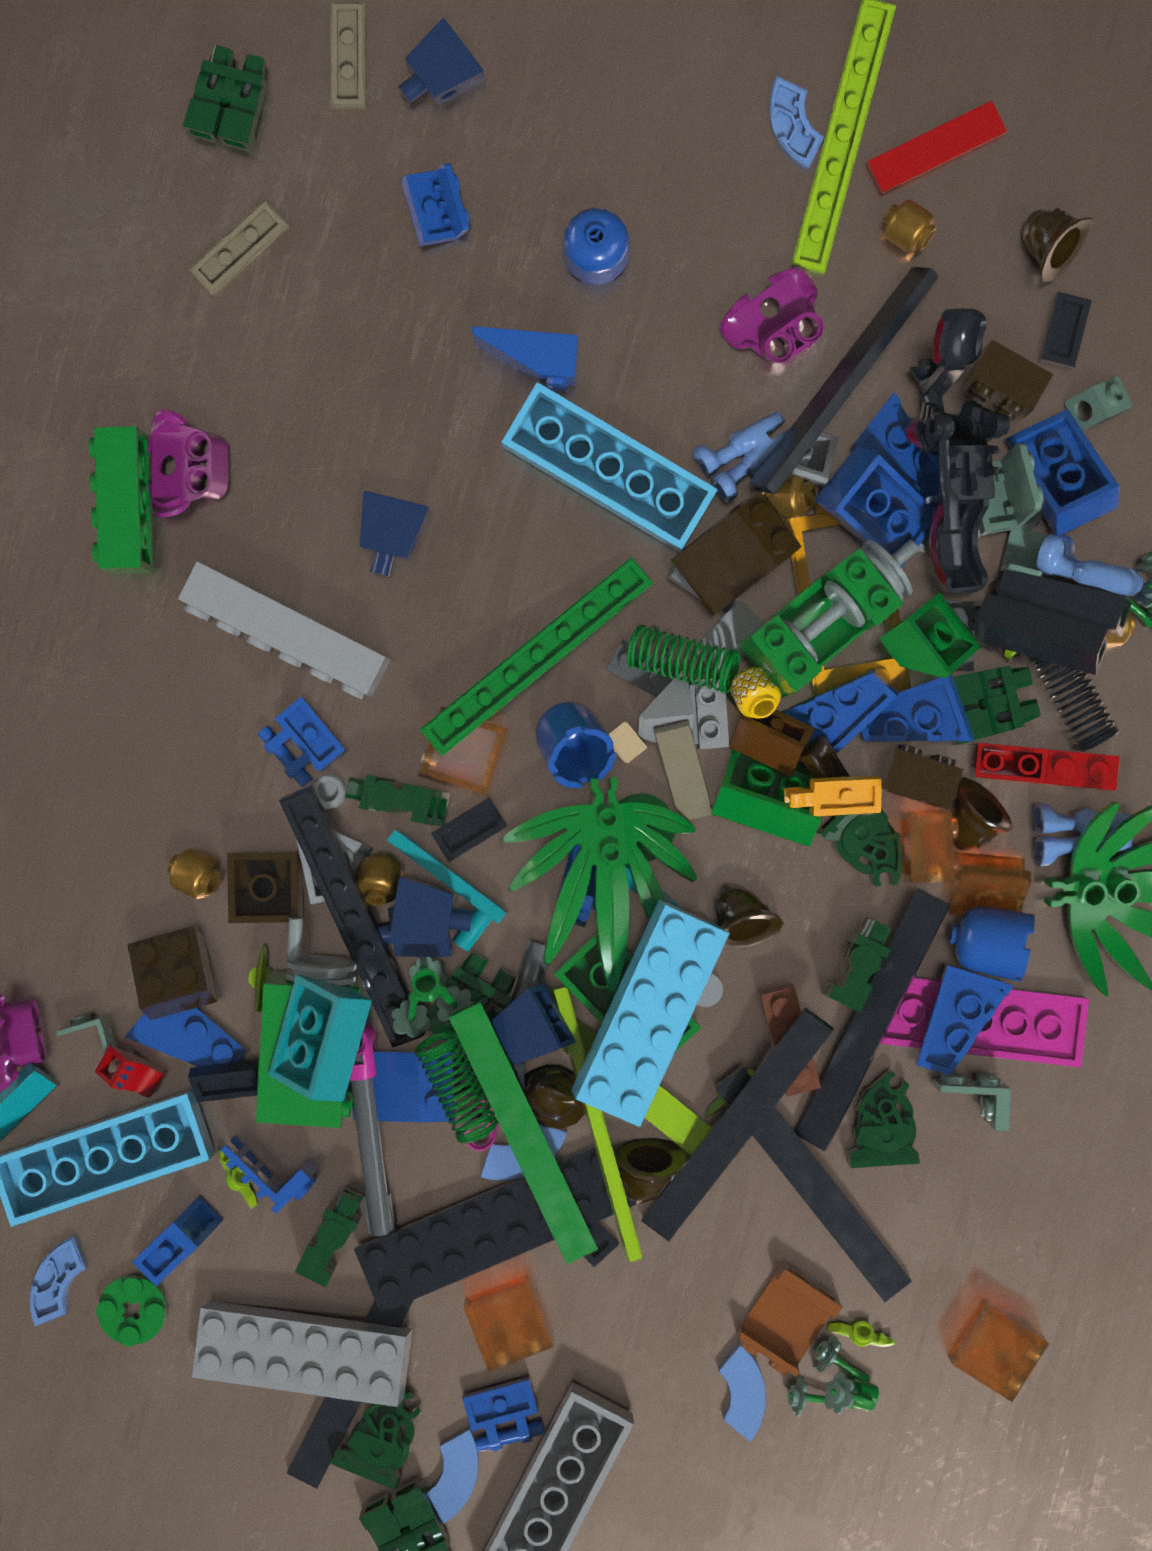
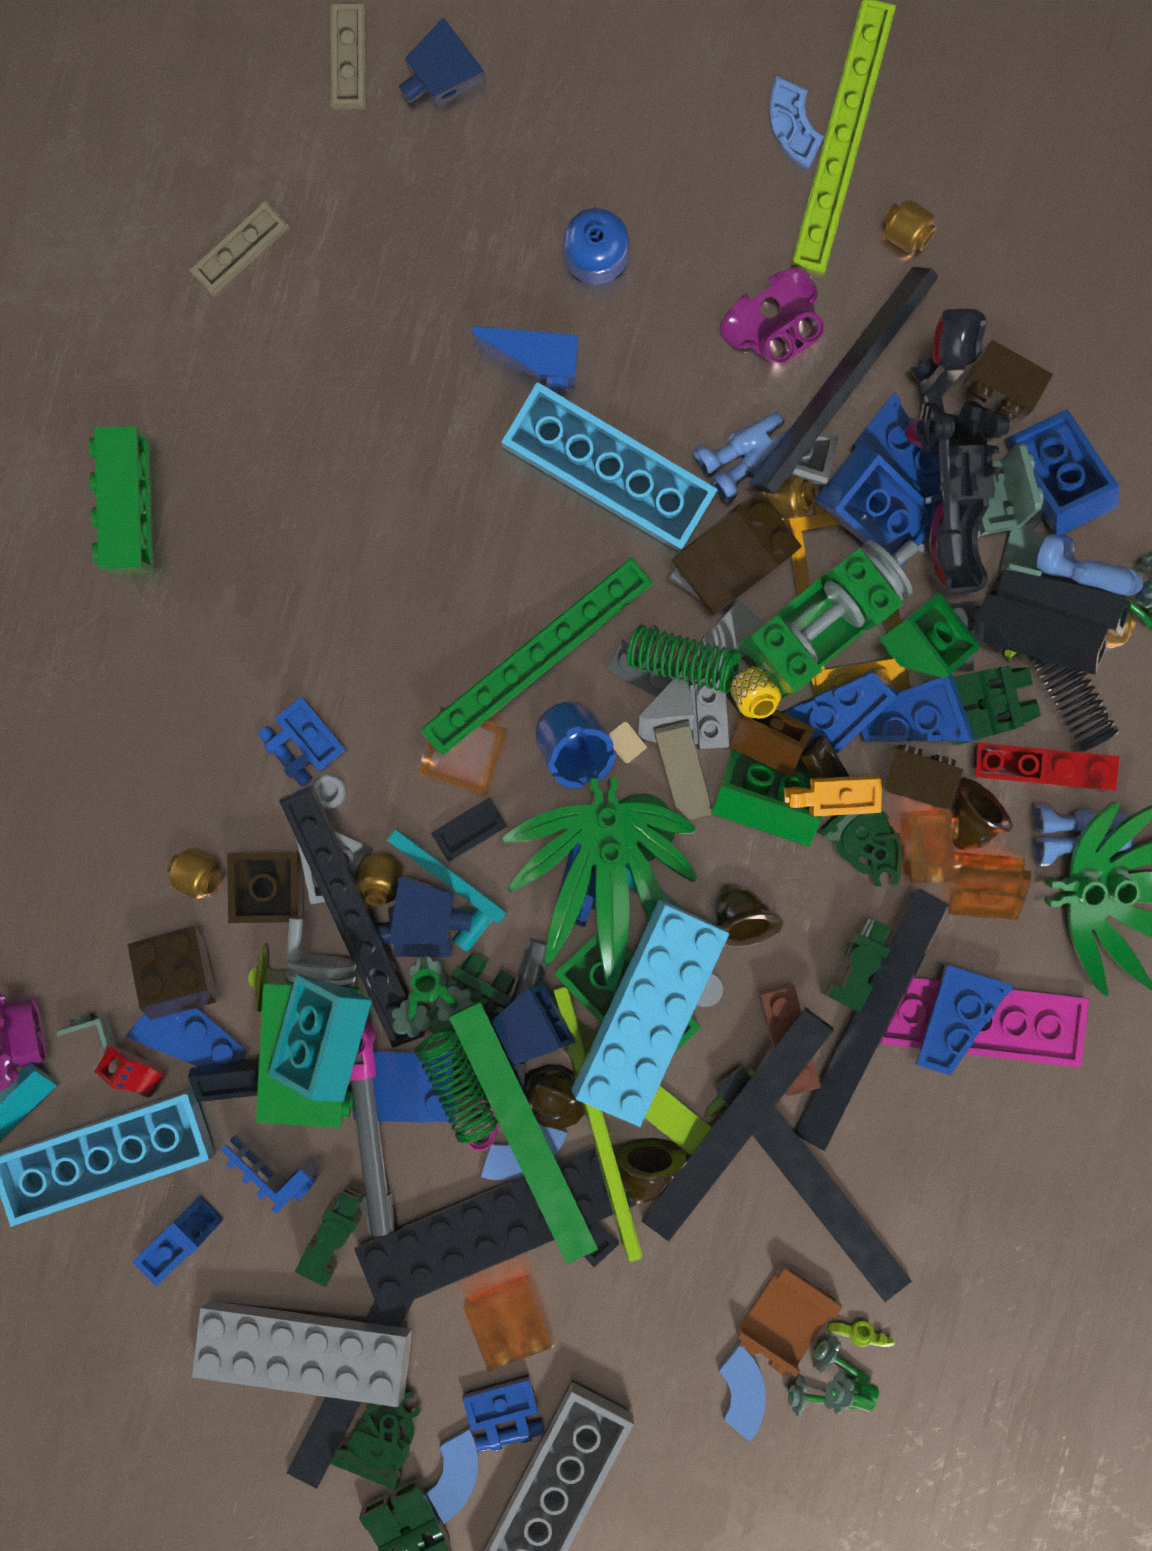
medium blue tile [30,1235,88,1326] -> none
green plate [96,1275,167,1347] -> none
magenta piece [148,409,228,517] -> none
light grey brick [178,562,391,699] -> none
dark green hips [182,45,268,152] -> none
lime piece [218,1149,257,1209] -> none
dark green hips [345,774,451,826] -> none
dark blue torso [360,491,431,577] -> none
blue bracket [401,163,469,246] -> none
dark green piece [848,1070,920,1168] -> none
red tile [866,100,1007,195] -> none
sand green bracket [932,1072,1011,1131] -> none
clear orange piece [947,1298,1050,1402] -> none
blue cylinder [950,906,1035,982] -> none
dark brown piece [1023,208,1092,282] -> none
black tile [1039,292,1092,369] -> none
sand green bracket [1065,376,1133,431] -> none

